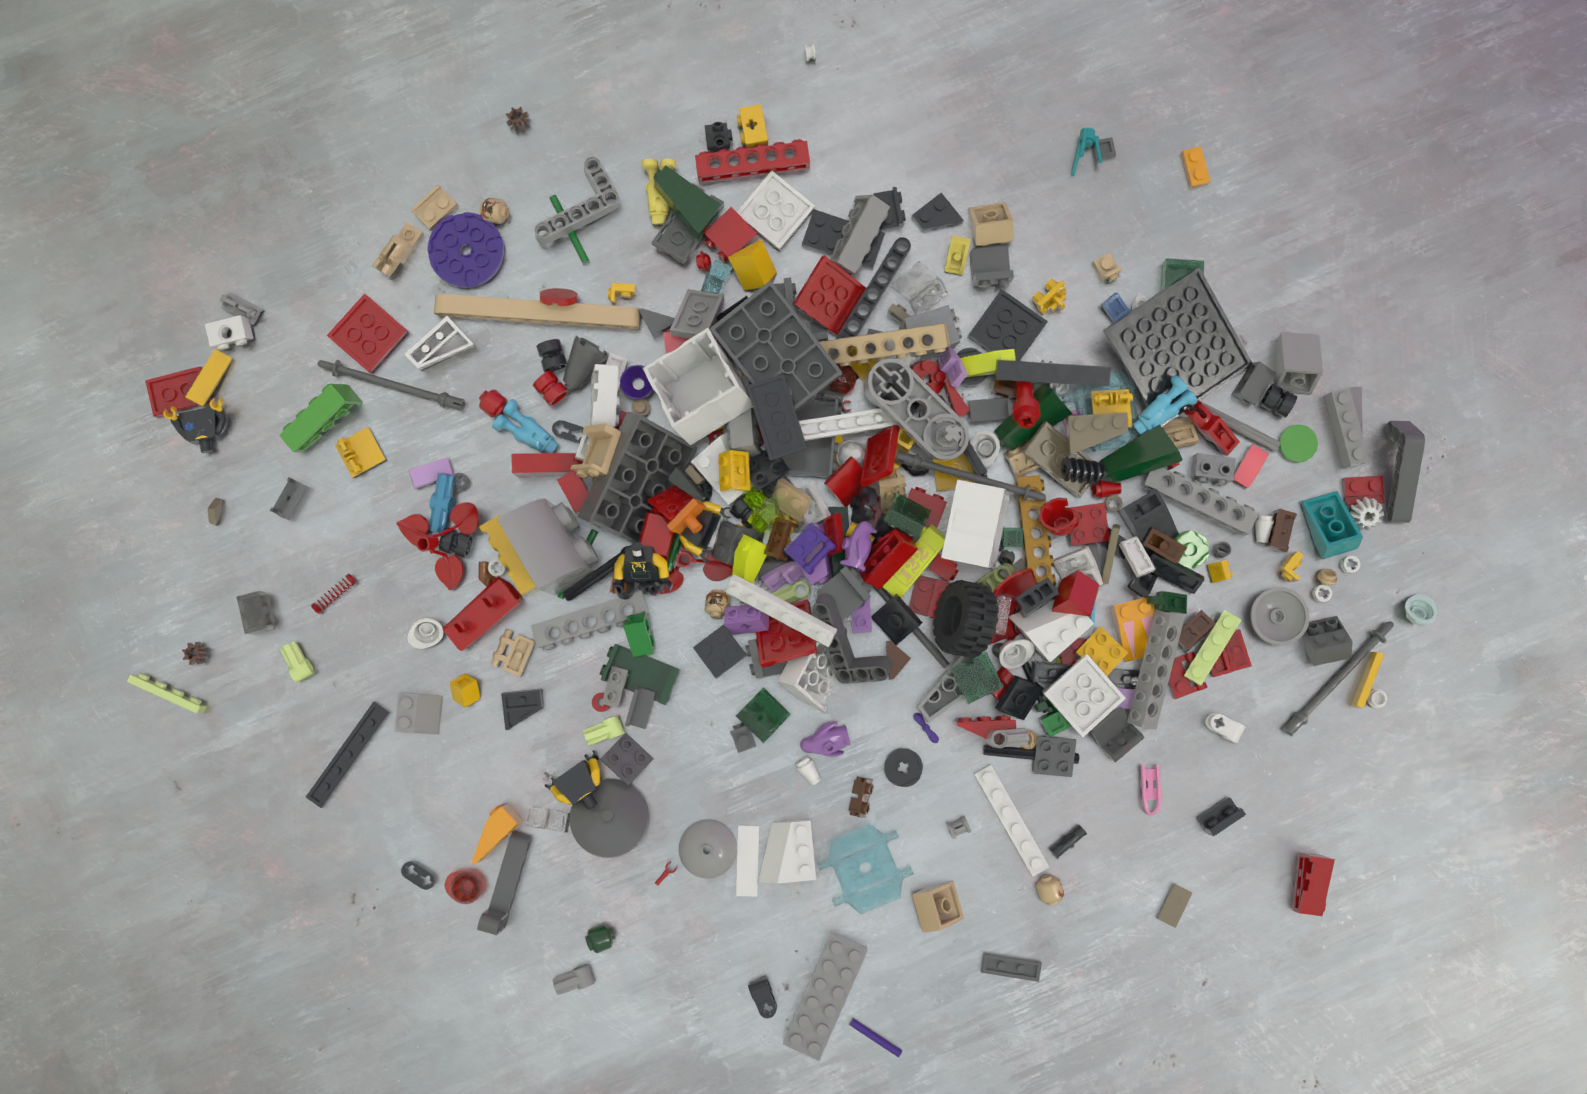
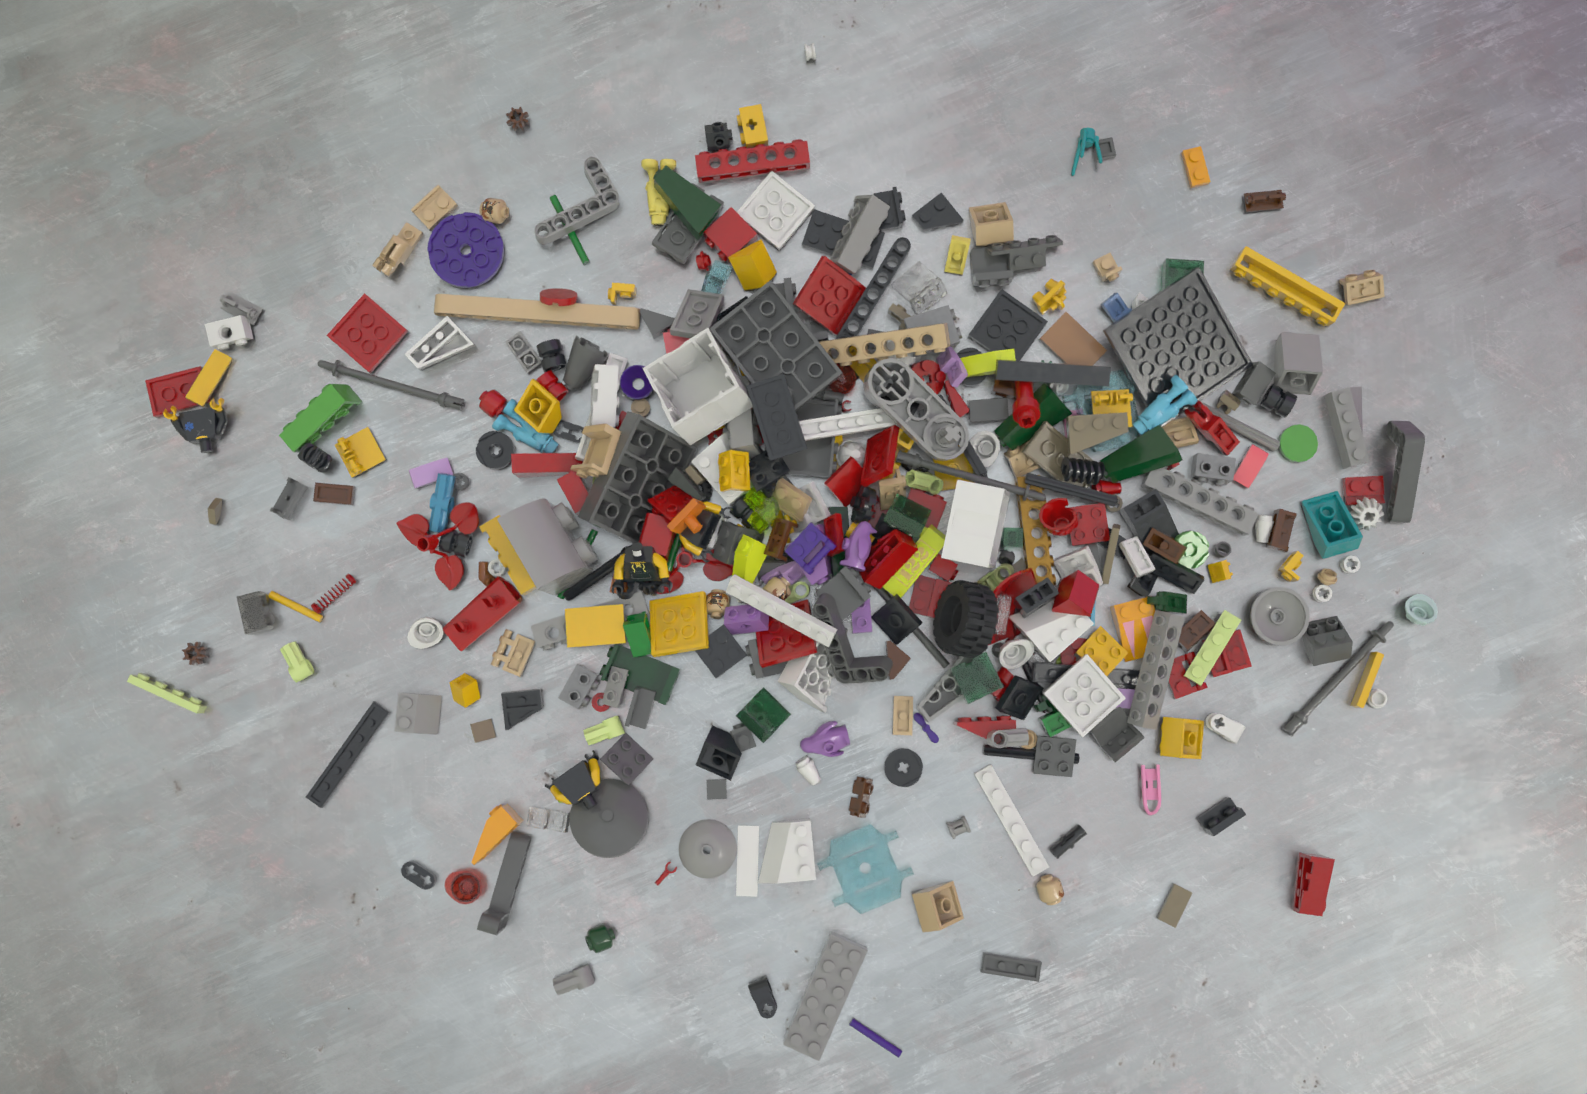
none -> yellow bar [268,591,323,623]
none -> black gear [297,443,333,472]
none -> reddish brown tile [313,482,355,505]
none -> dark tan slope [470,719,496,743]
none -> black plate [476,431,515,469]
none -> light grey slope [505,331,541,373]
none -> yellow slope [514,379,562,433]
none -> flat silver brick [558,664,600,709]
none -> yellow tile [565,604,626,648]
none -> yellow plate [649,591,709,657]
none -> black slope [696,725,742,781]
none -> dark grey tile [706,779,727,800]
none -> tan head [763,577,791,601]
none -> tan plate [892,696,913,735]
none -> yellowish green piece [905,469,943,495]
none -> dark grey bracket [986,235,1063,271]
none -> black axle [1024,473,1118,507]
none -> medium nougat tile [1039,312,1107,366]
none -> yellow slope [1160,717,1204,759]
none -> dark tan tile [1217,389,1241,414]
none -> yellow piece [1230,246,1345,327]
none -> reddish brown hinge [1244,190,1286,212]
none -> tan bracket [1339,270,1385,305]

